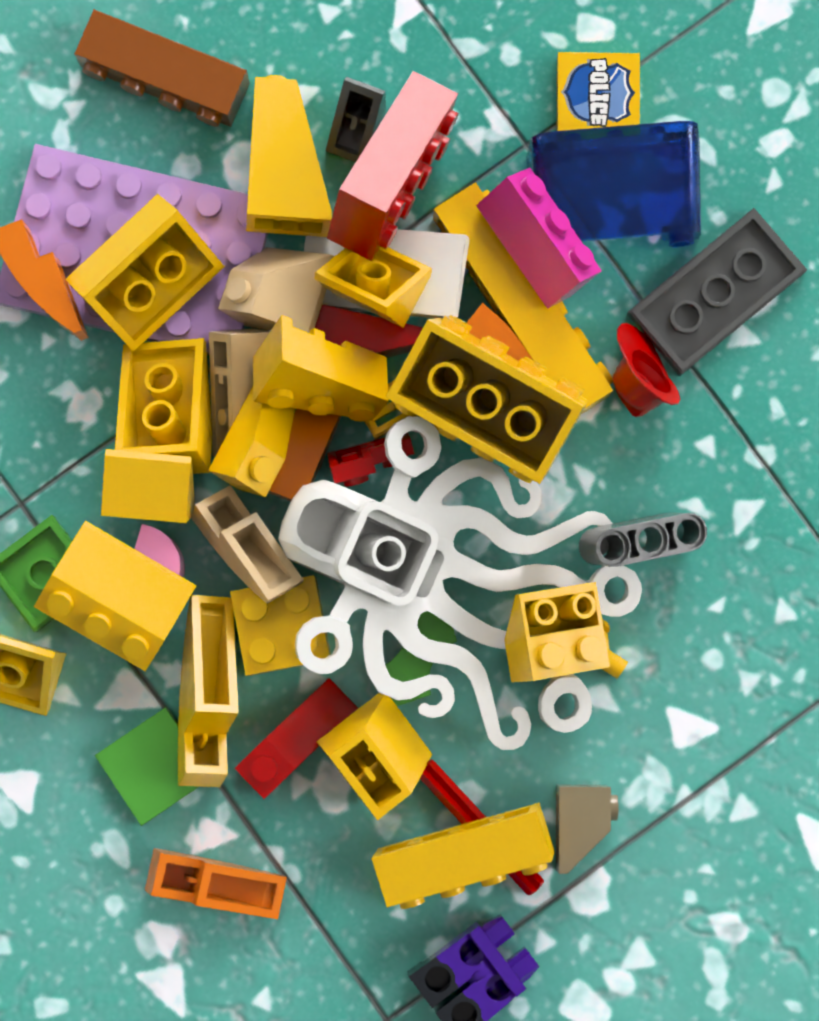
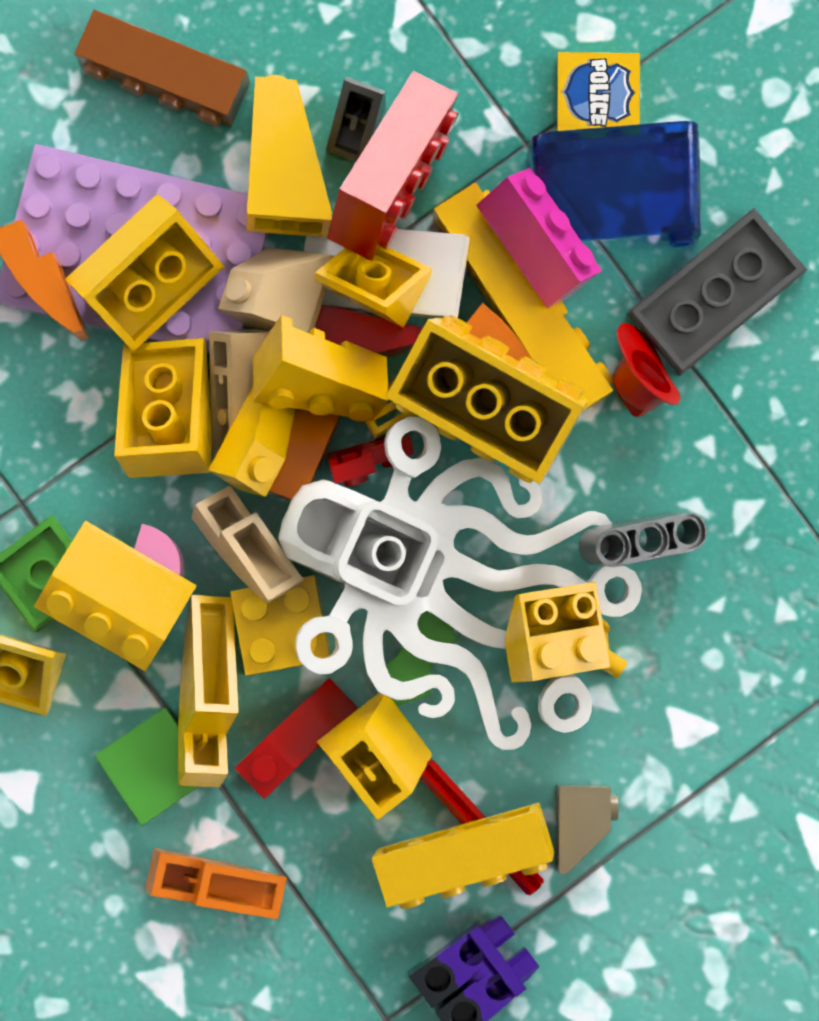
yellow slope [101,449,195,523] -> none

